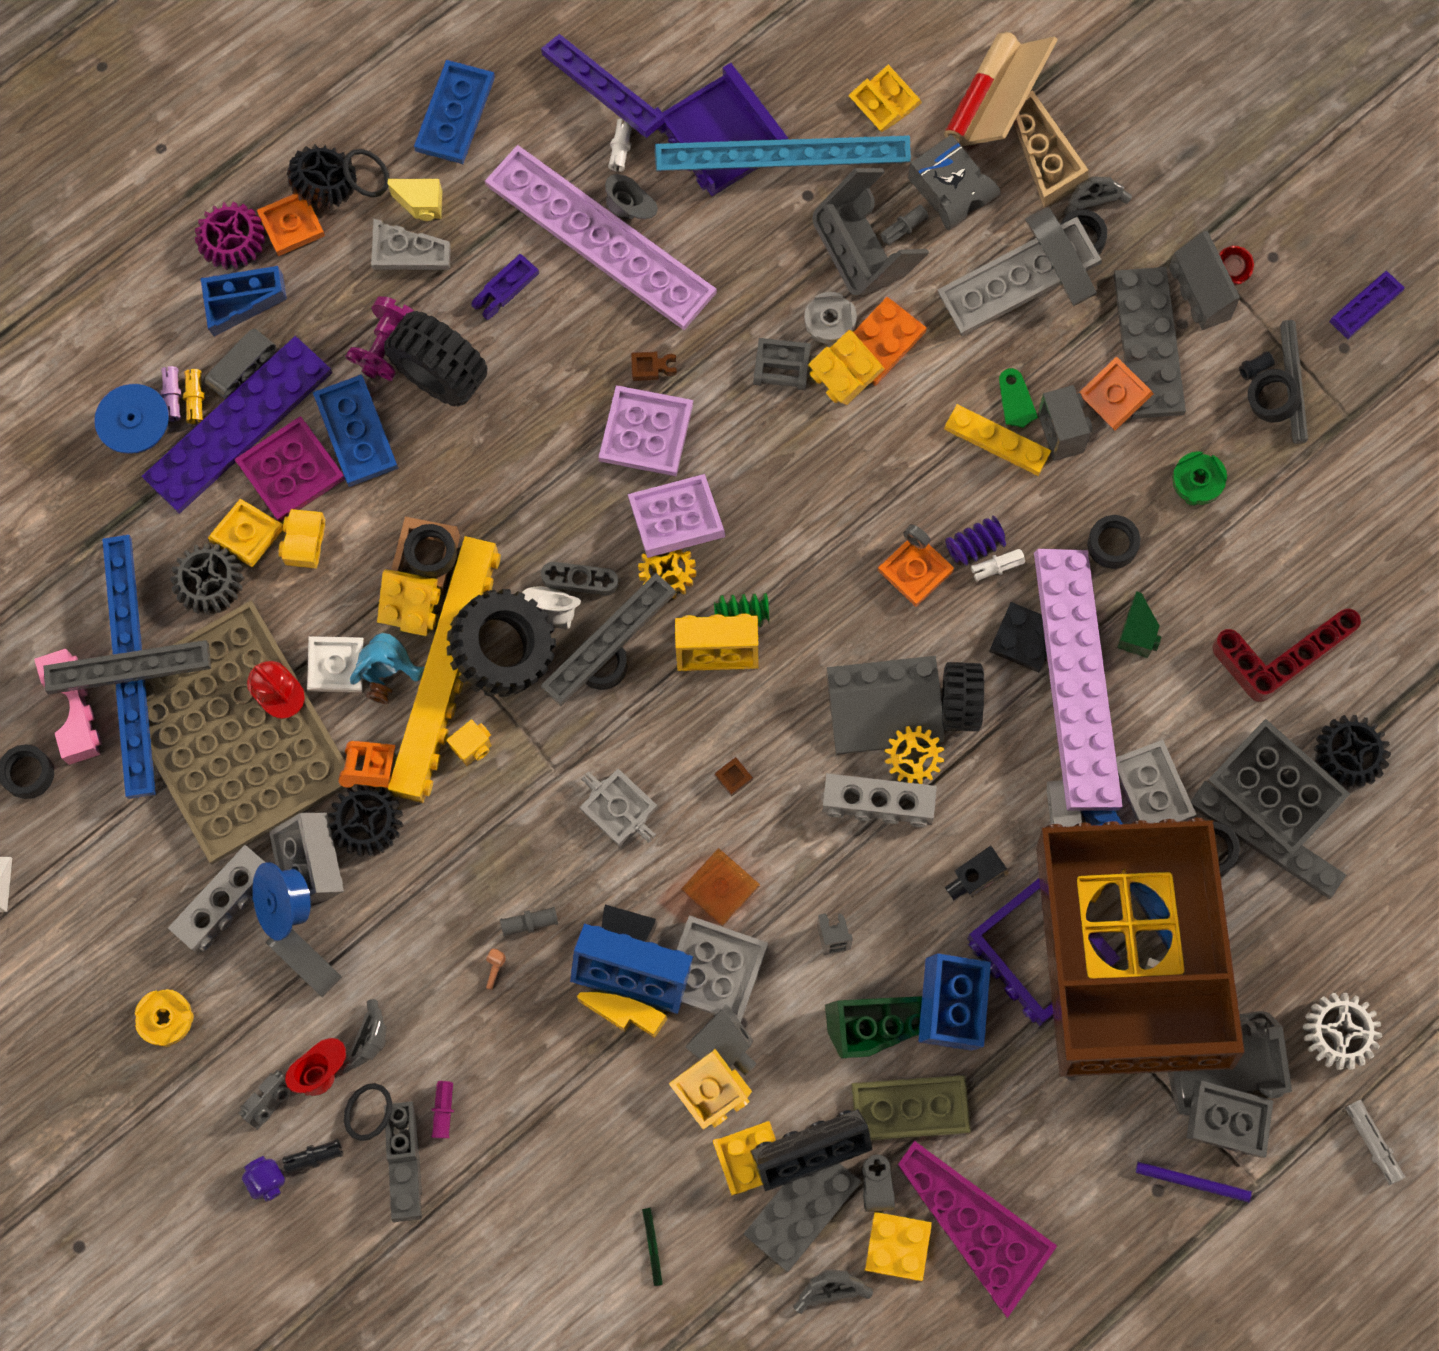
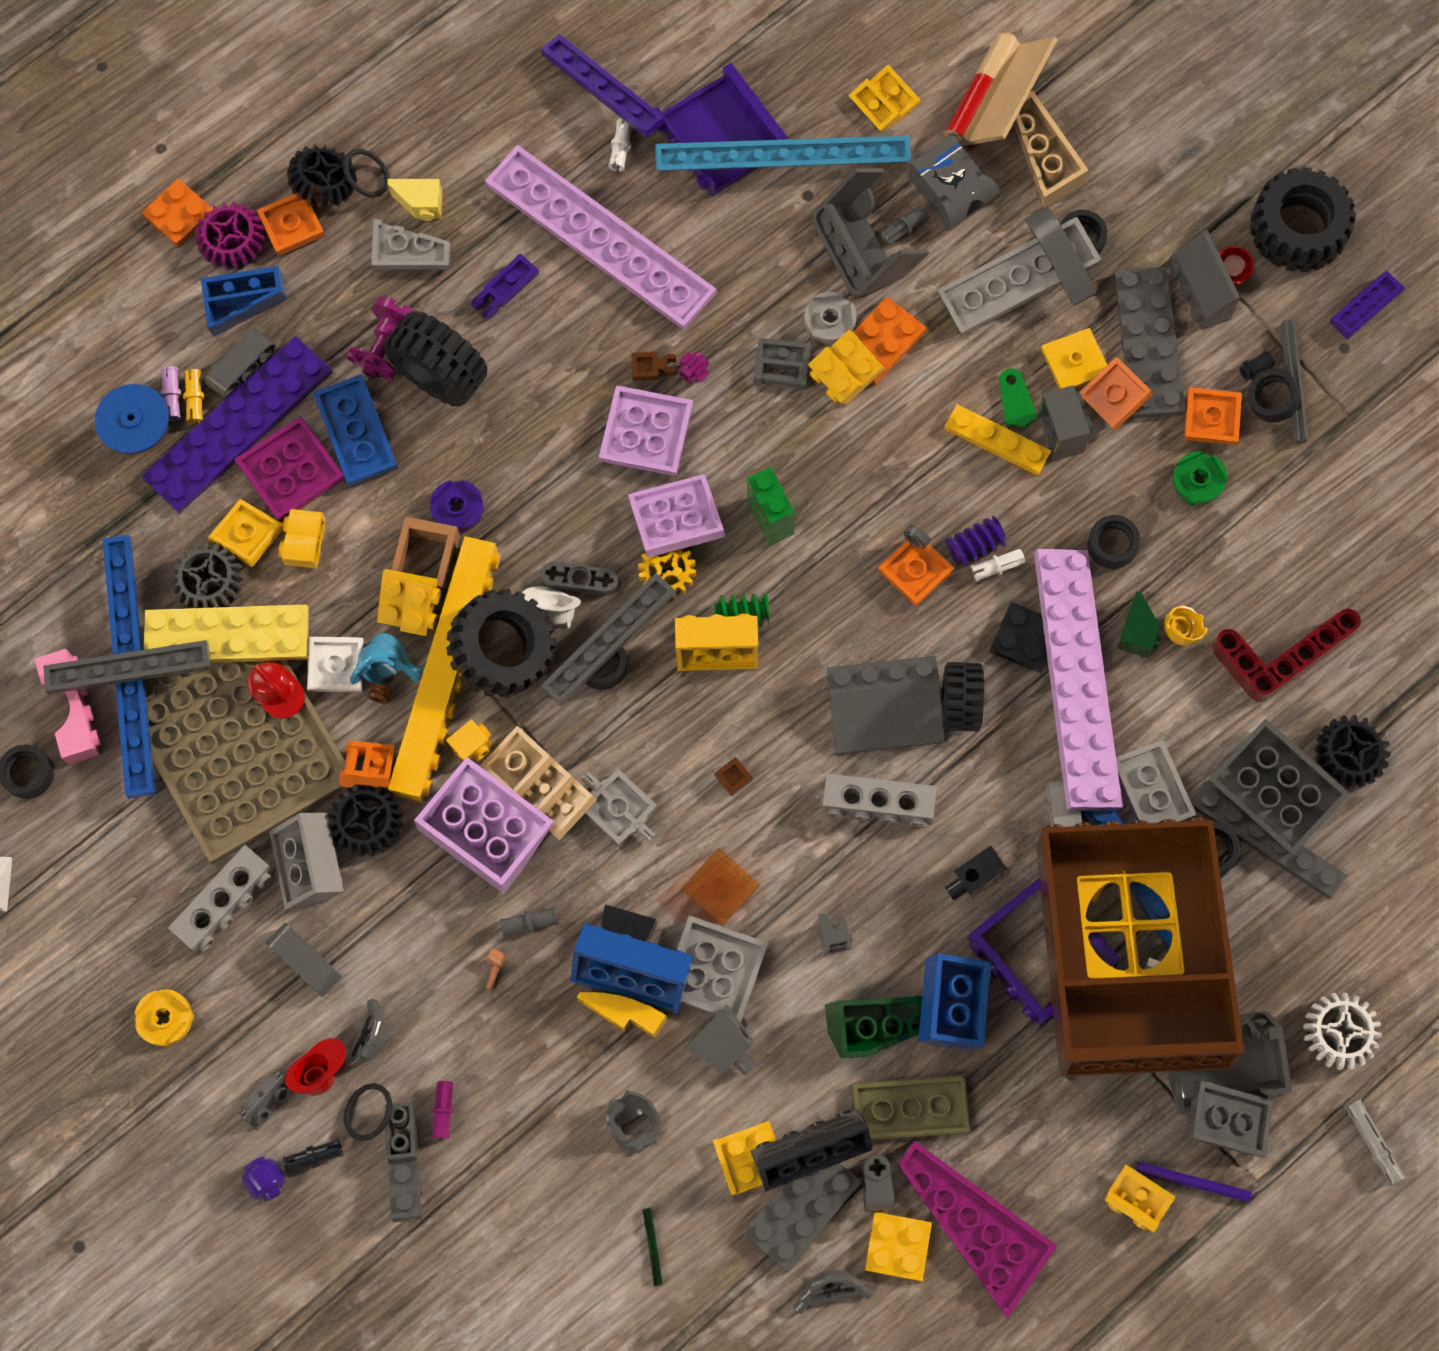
blue piece [252,862,311,941] -> none
black tyre [404,524,457,578] -> none
blue plate [414,60,495,164] -> none
dark grey piece [605,174,658,219] -> none
yellow plate [669,1049,752,1130] -> none
yellow gear [884,726,944,784] -> none
dark grey piece [1063,176,1132,215] -> none
none -> orange plate [141,178,213,248]
none -> light yellow plate [144,605,309,663]
none -> lavender slope [414,757,554,894]
none -> dark purple plate [430,480,484,534]
none -> tan slope [480,726,597,840]
none -> dark grey helmet [606,1090,661,1153]
none -> magenta gear [677,351,710,384]
none -> green brick [747,467,795,545]
none -> yellow plate [1041,328,1107,389]
none -> yellow bracket [1104,1164,1175,1232]
none -> yellow hair [1164,605,1208,646]
none -> orange plate [1184,387,1242,446]
none -> black tyre [1250,167,1356,272]

